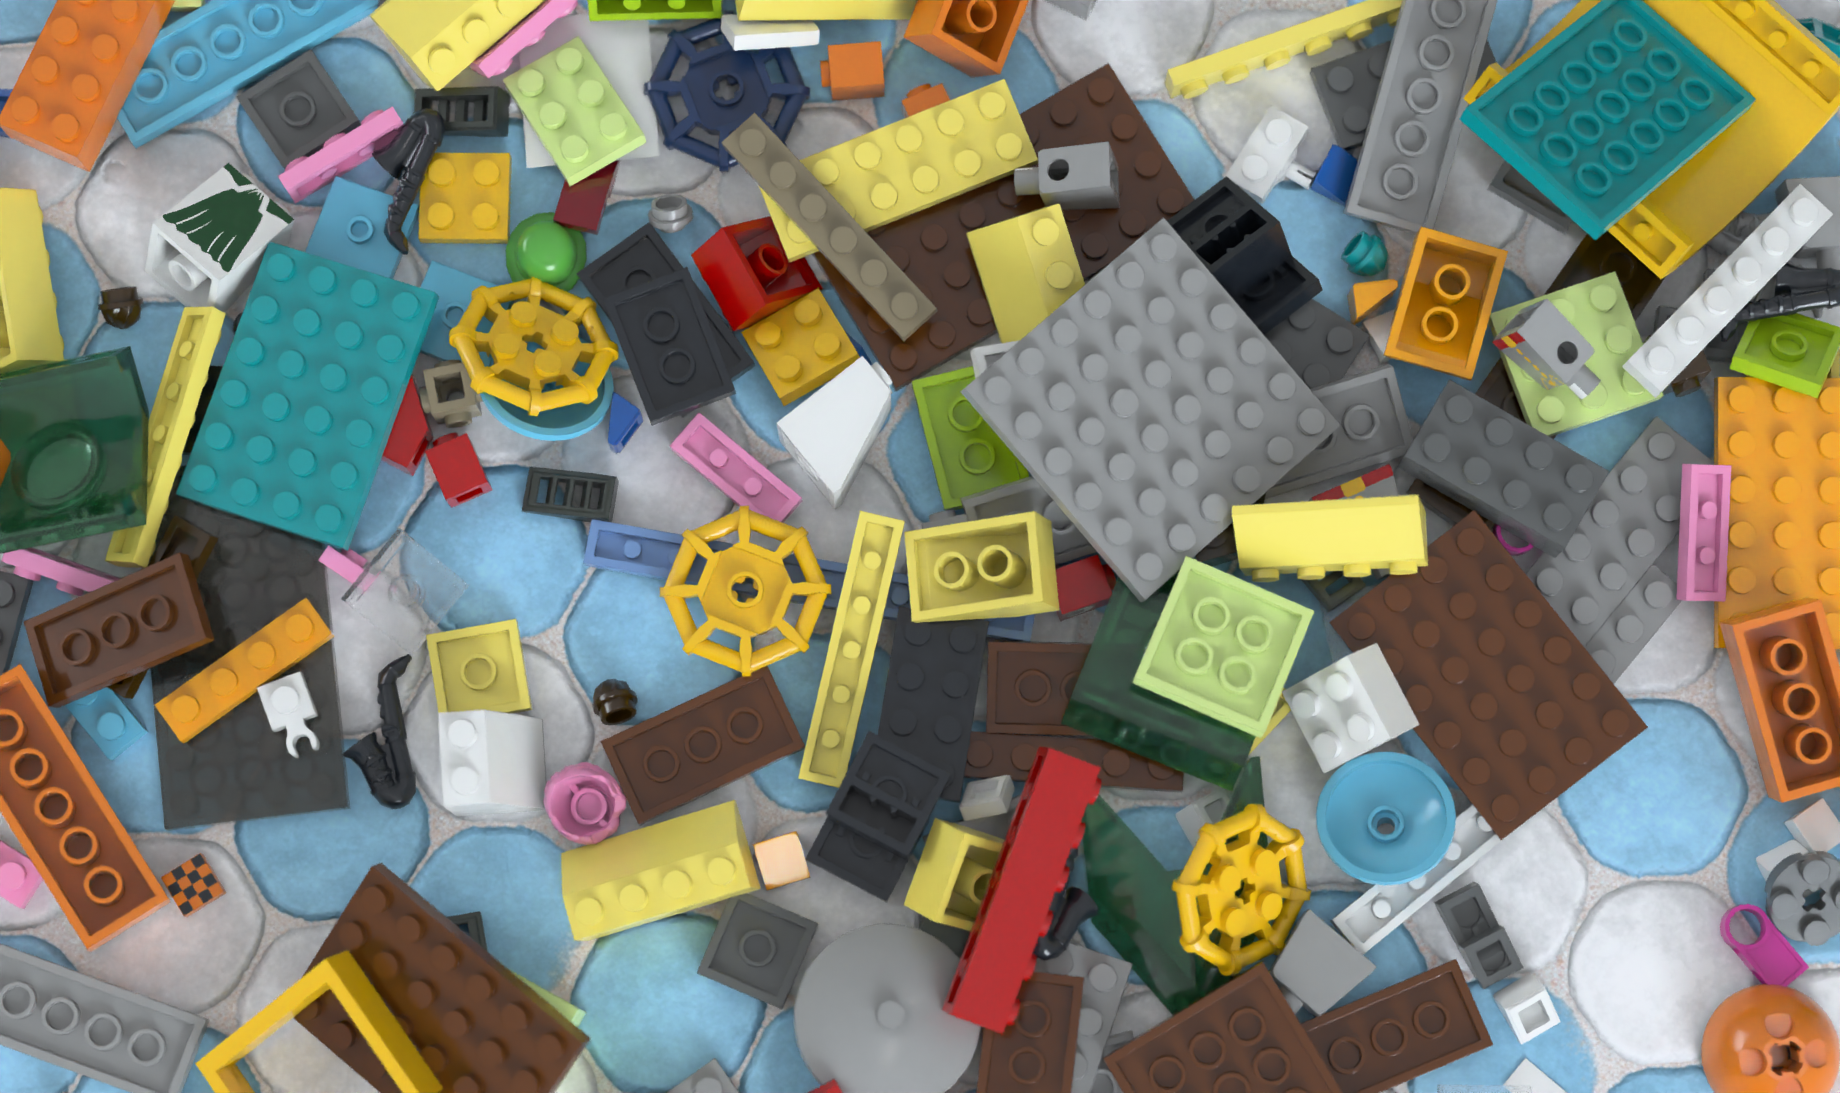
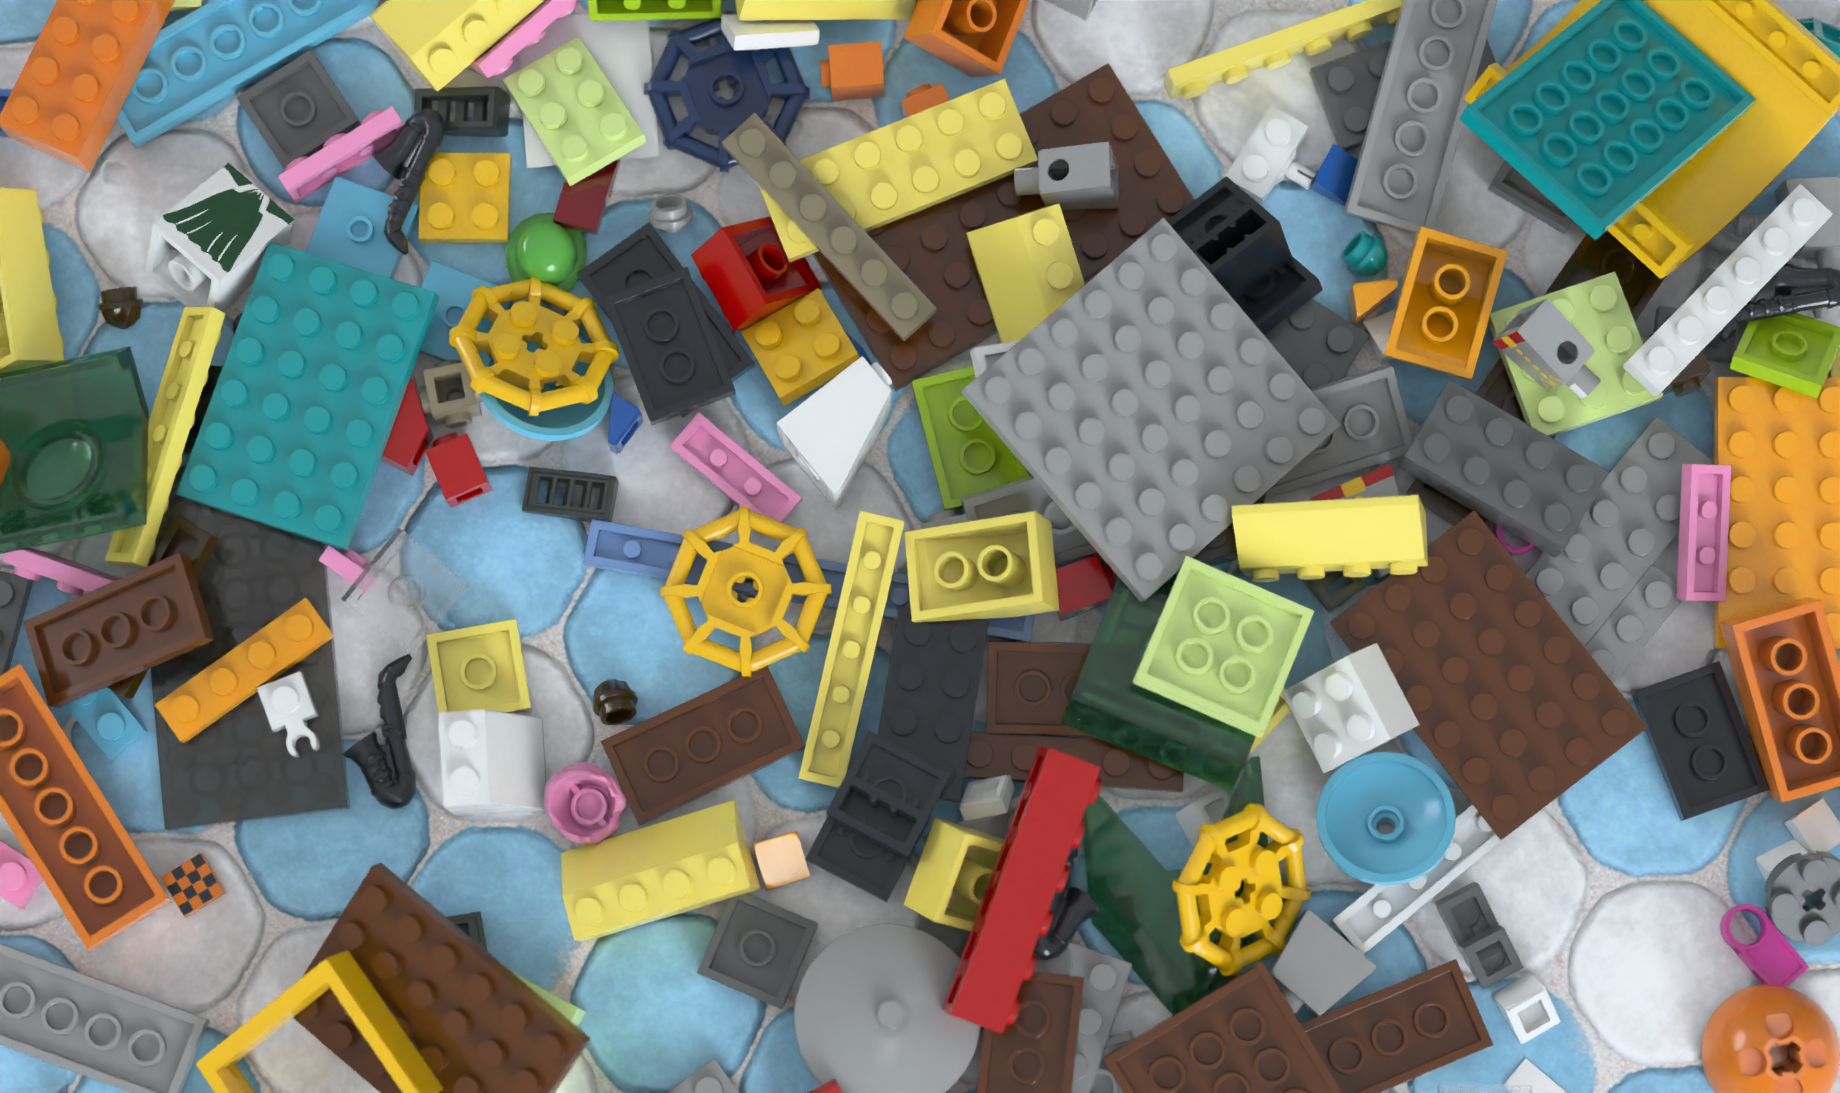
none -> black plate [1631,661,1770,821]

